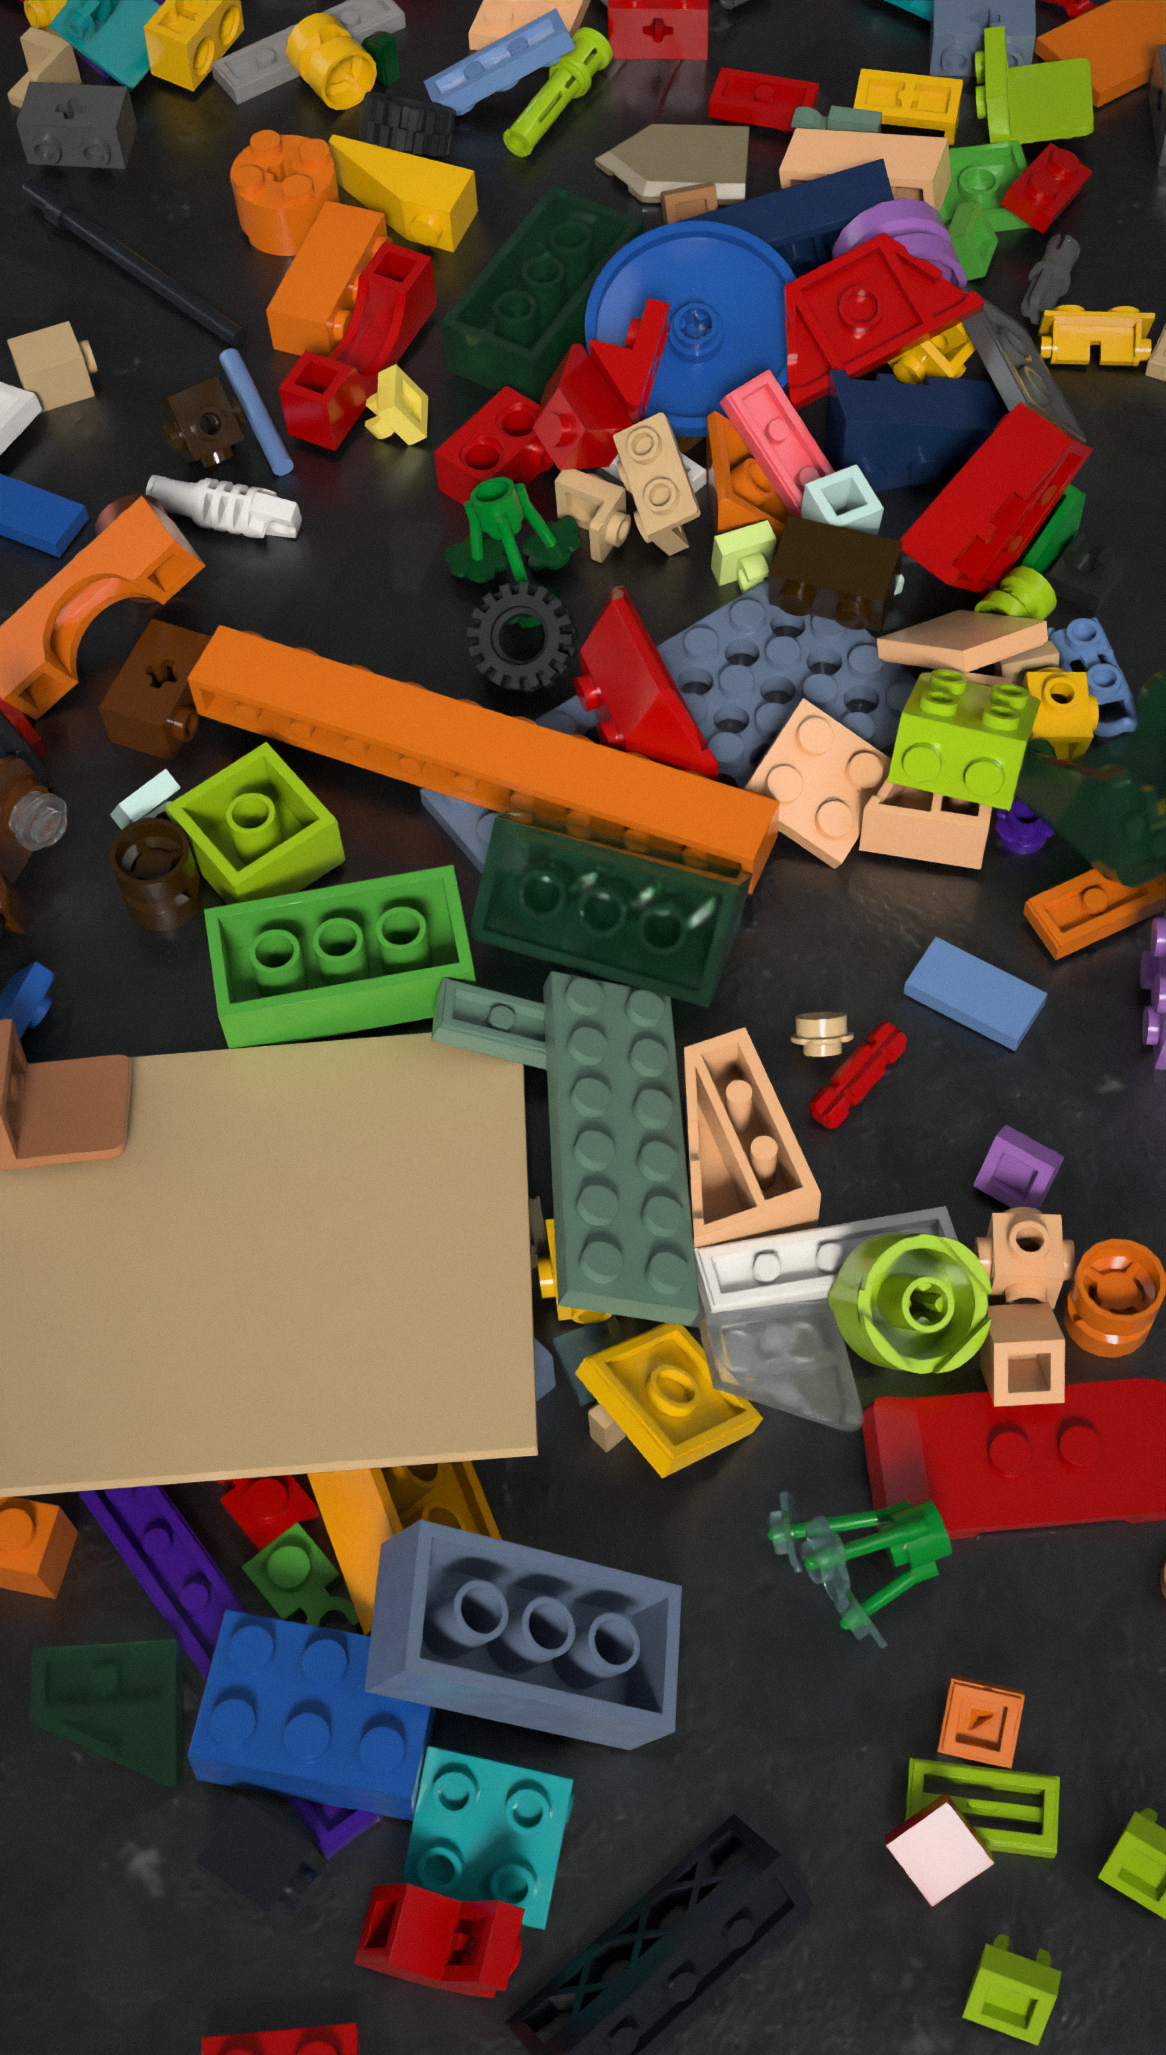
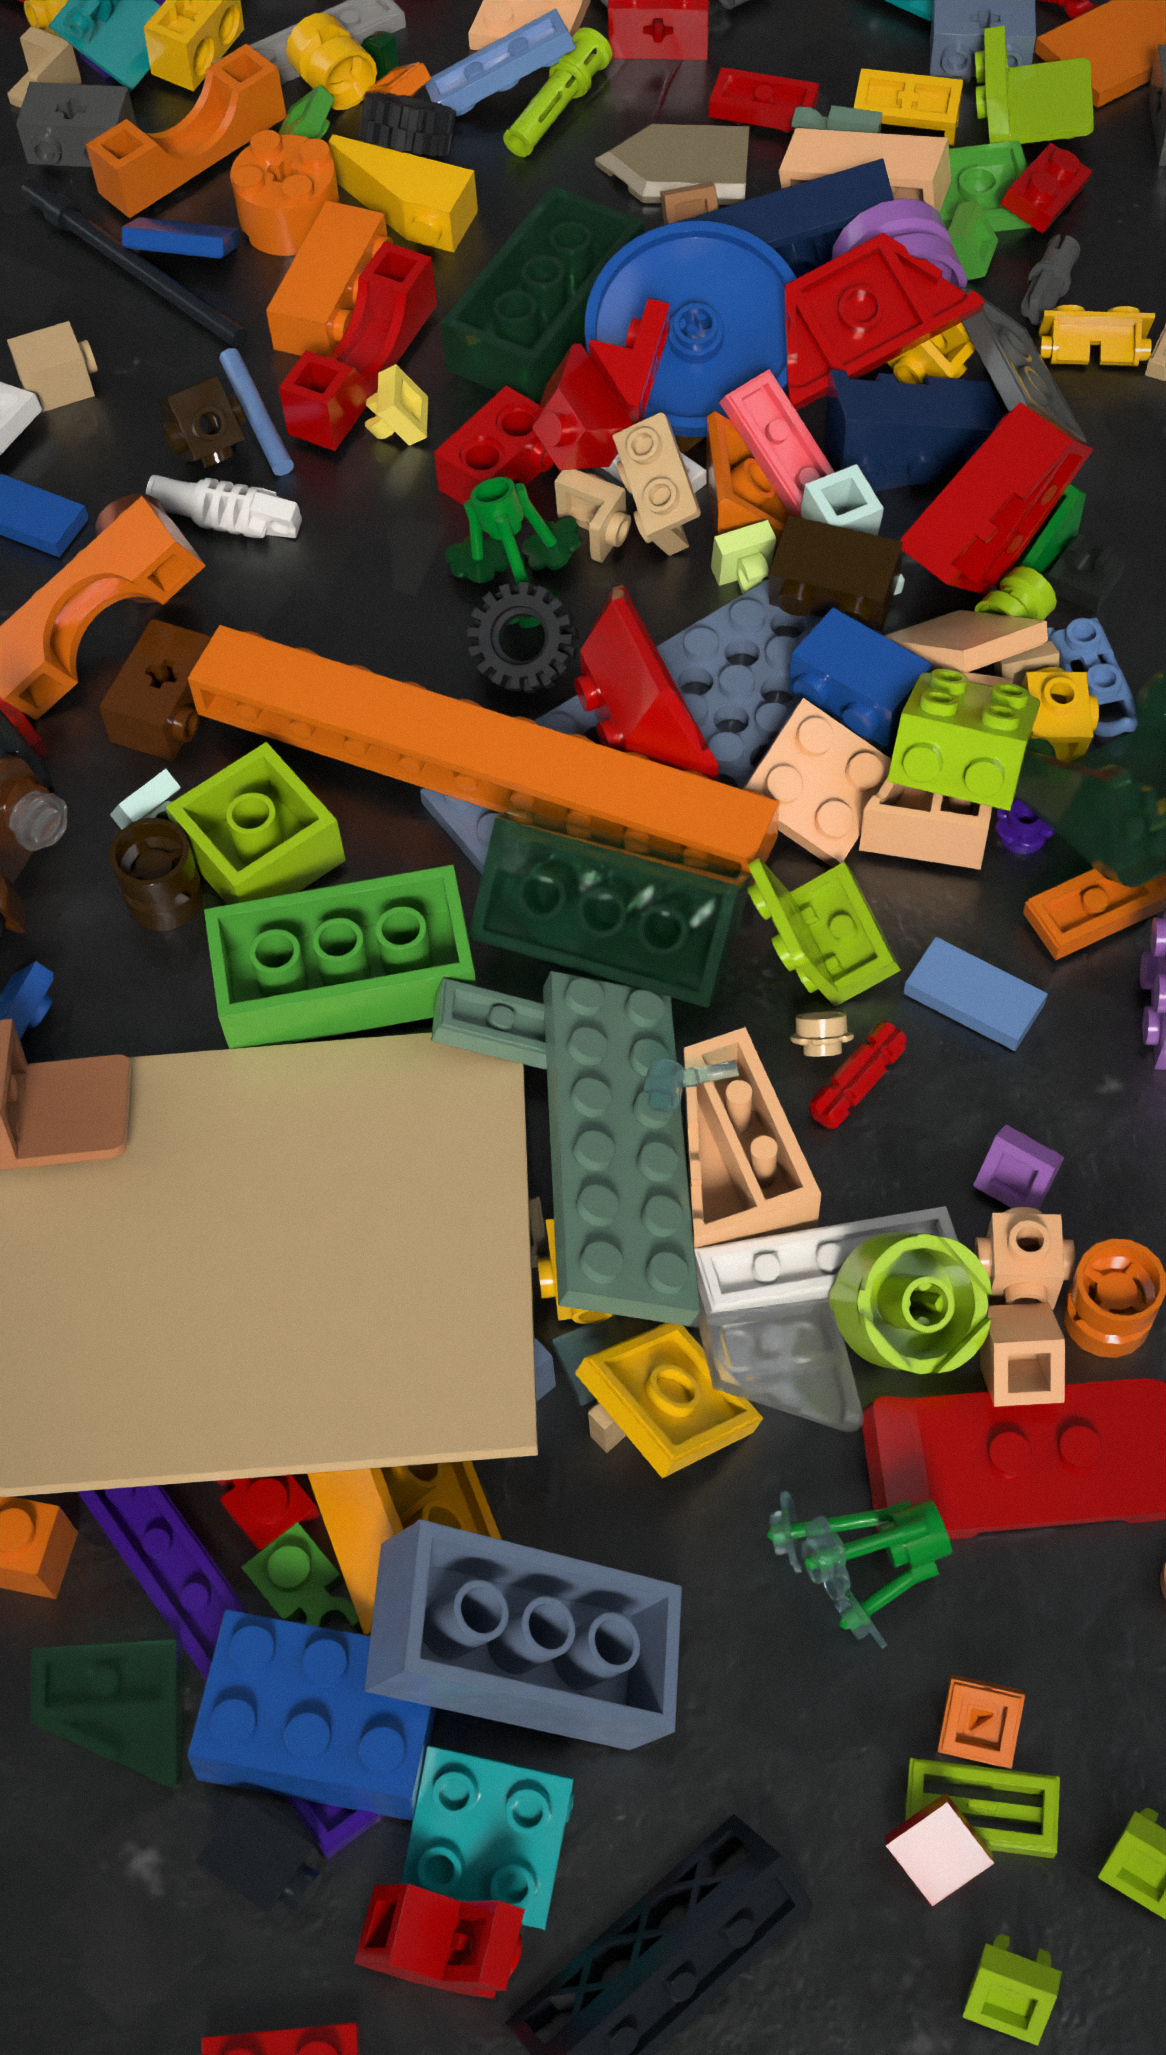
none -> orange arch [86,44,286,218]
none -> blue tile [122,217,238,259]
none -> bright green plate [278,84,335,139]
none -> orange tile [362,62,432,98]
none -> clear light blue hand [644,1059,739,1112]
none -> lime bracket [747,858,901,1007]
none -> blue brick [789,608,933,748]

